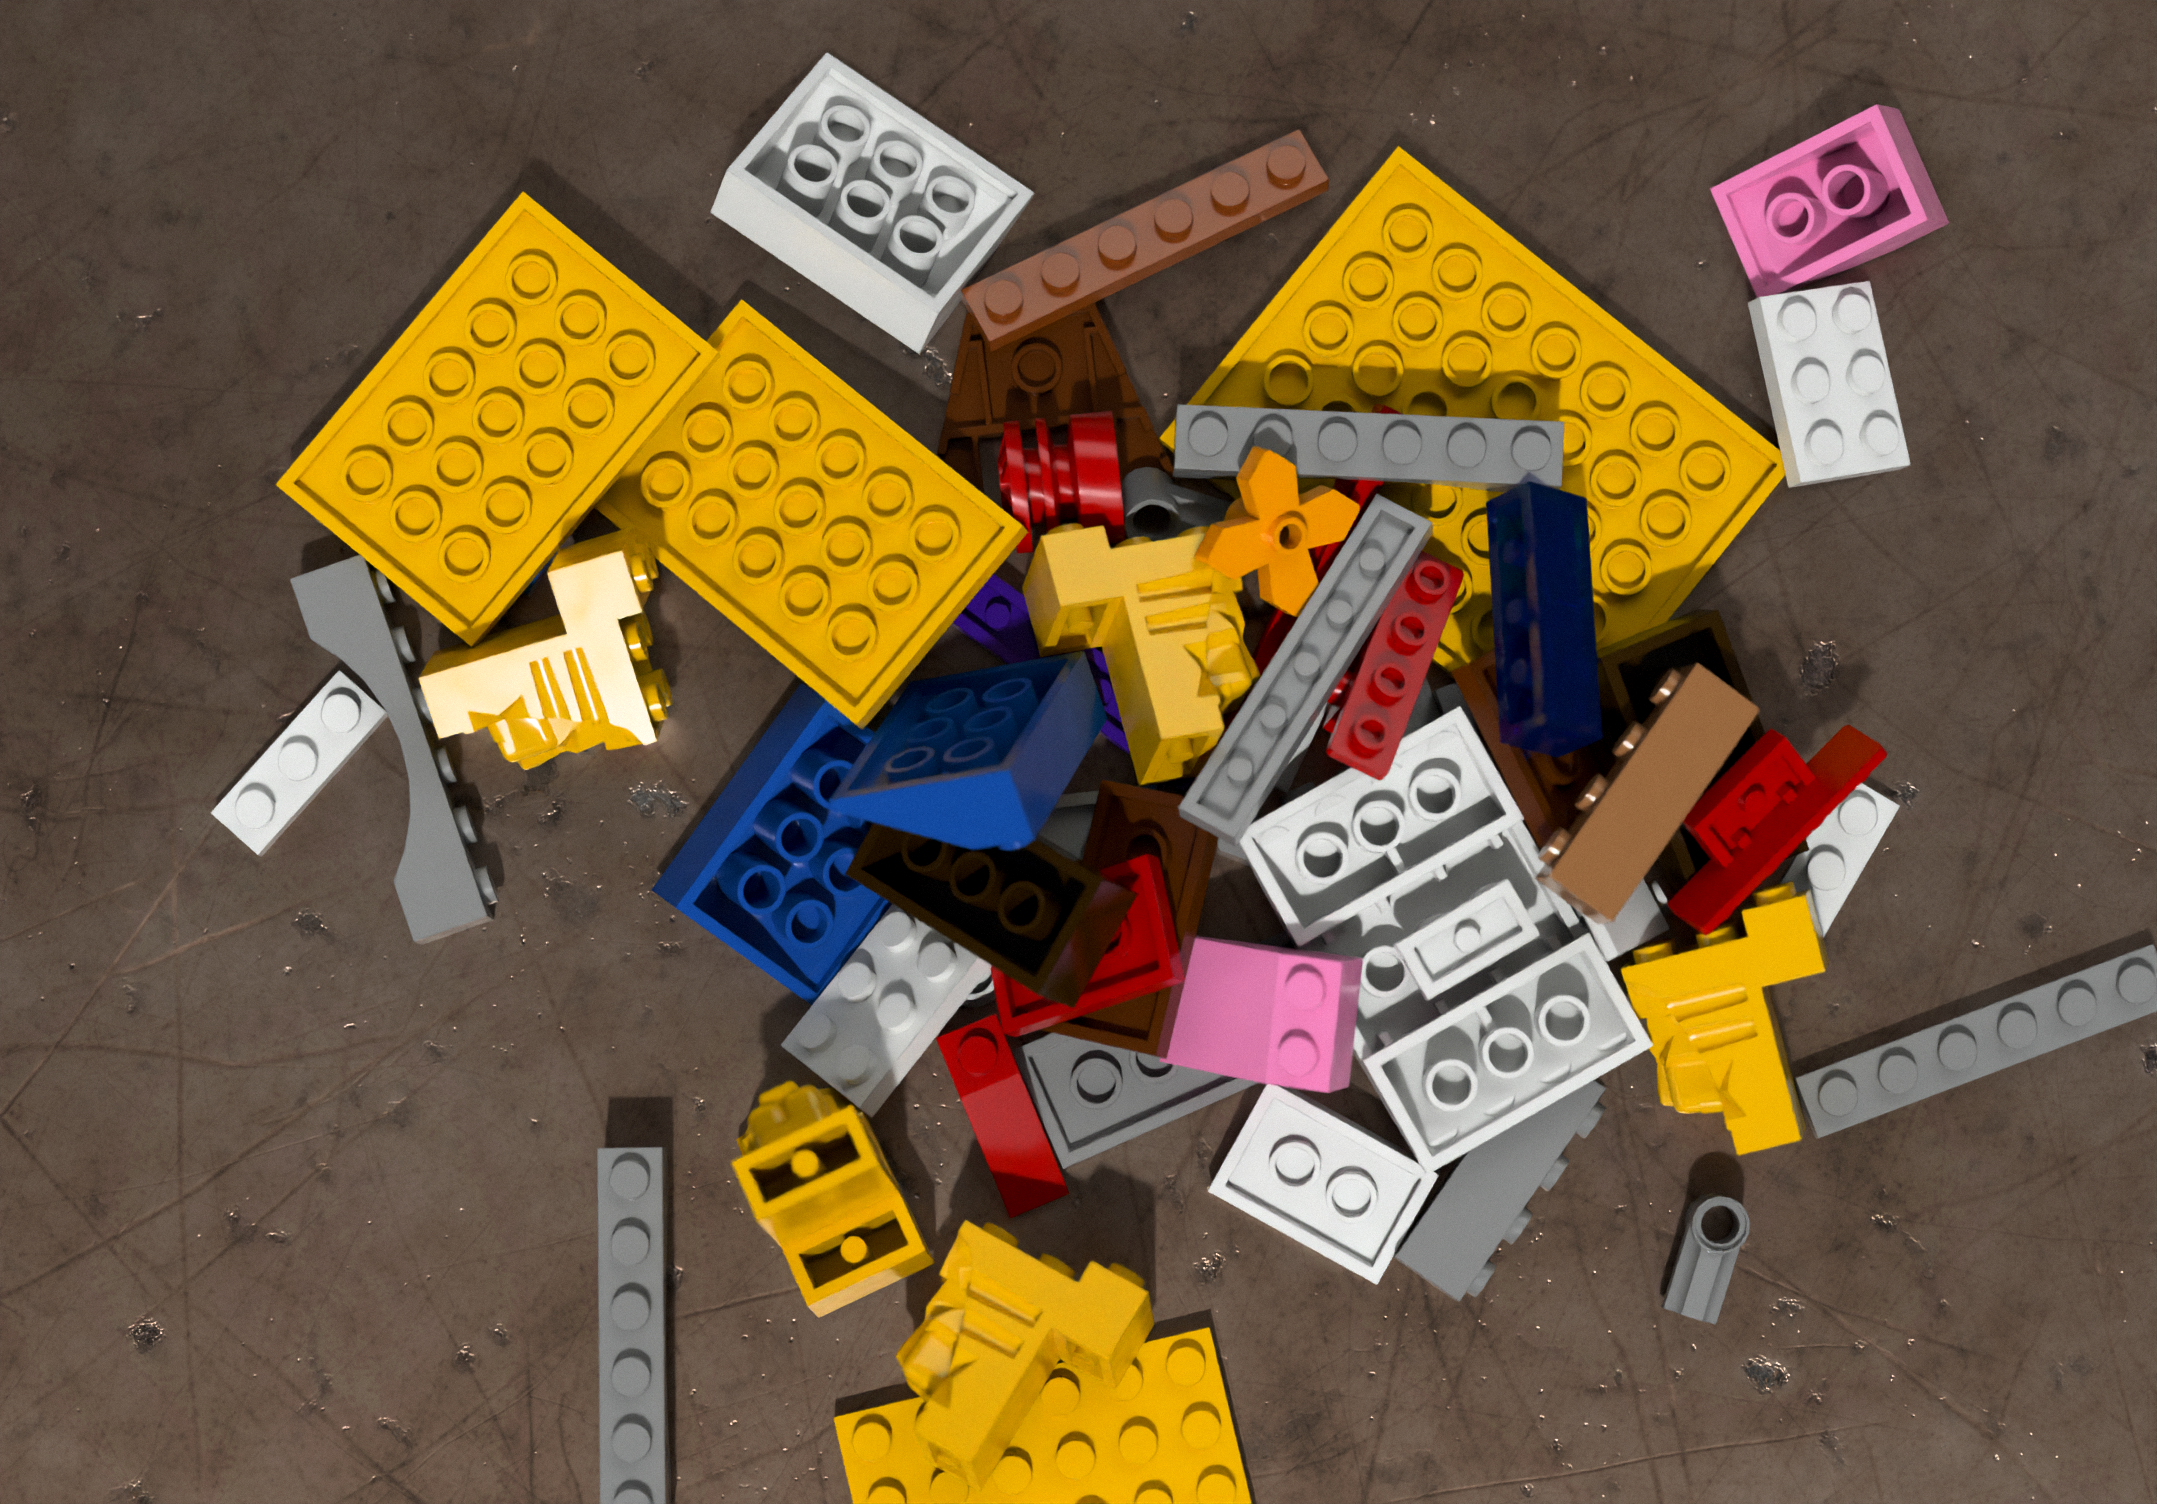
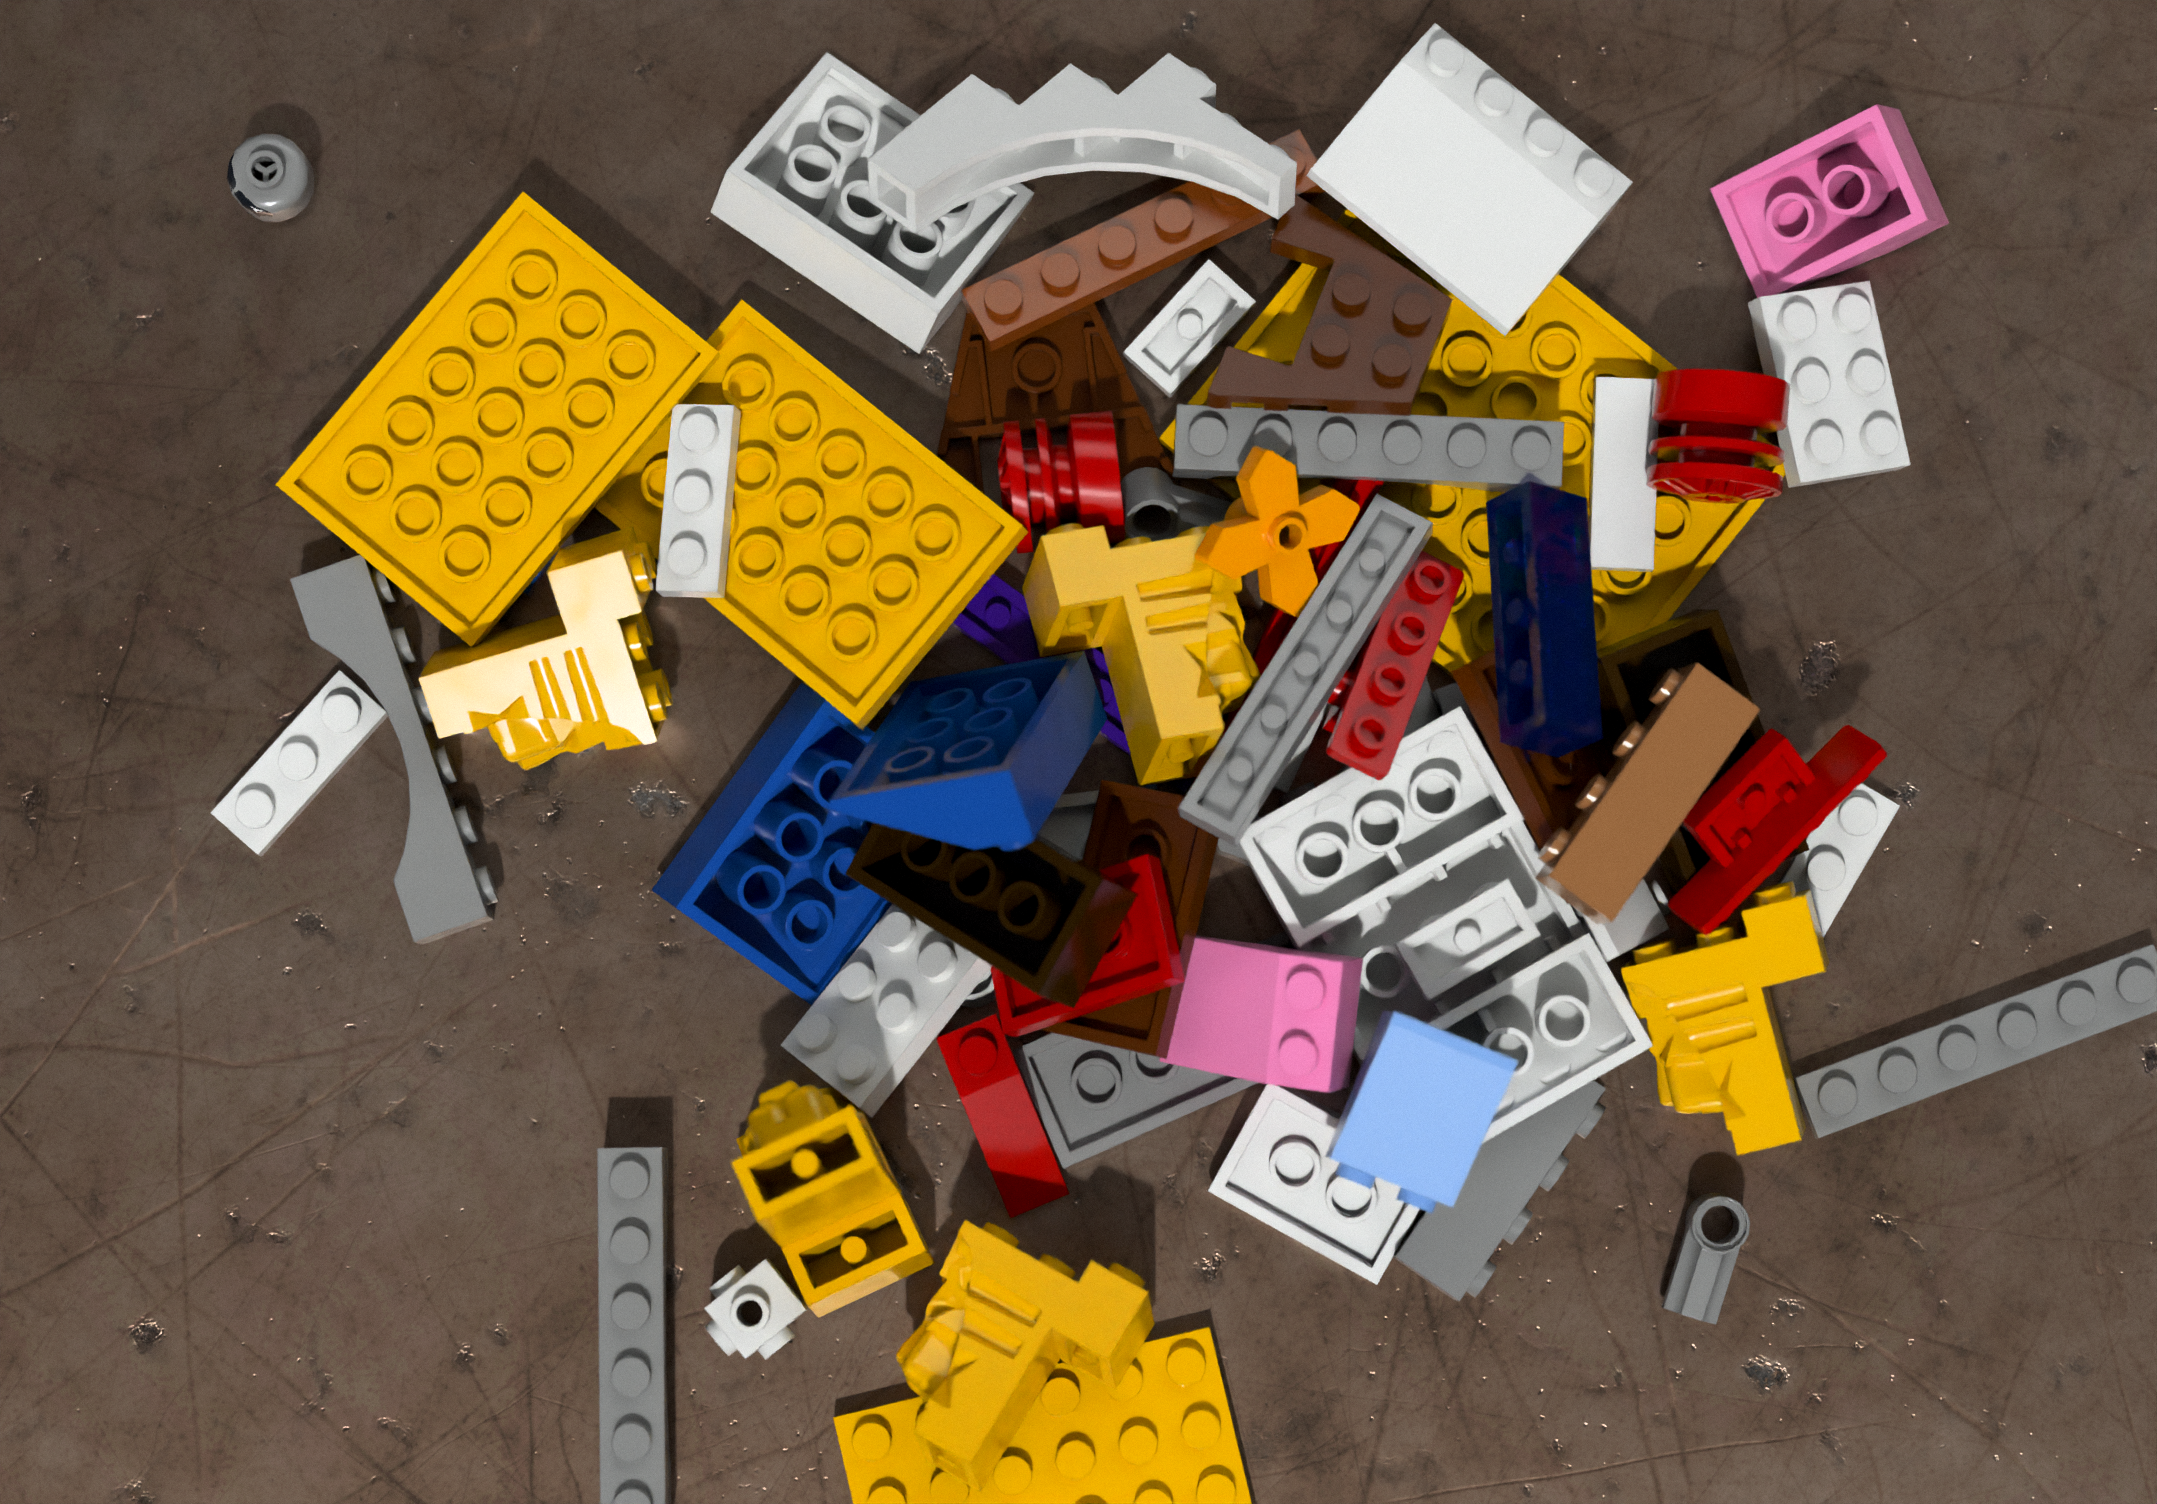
none -> light grey head [227,133,315,222]
none -> white plate [655,404,741,598]
none -> white brick [705,1258,809,1360]
none -> white arch [867,53,1297,234]
none -> white plate [1123,259,1256,398]
none -> reddish brown wing [1207,195,1452,416]
none -> white slope [1307,23,1633,336]
none -> light blue slope [1326,1011,1518,1214]
none -> white tile [1587,377,1659,572]
none -> red wheel [1646,369,1790,504]

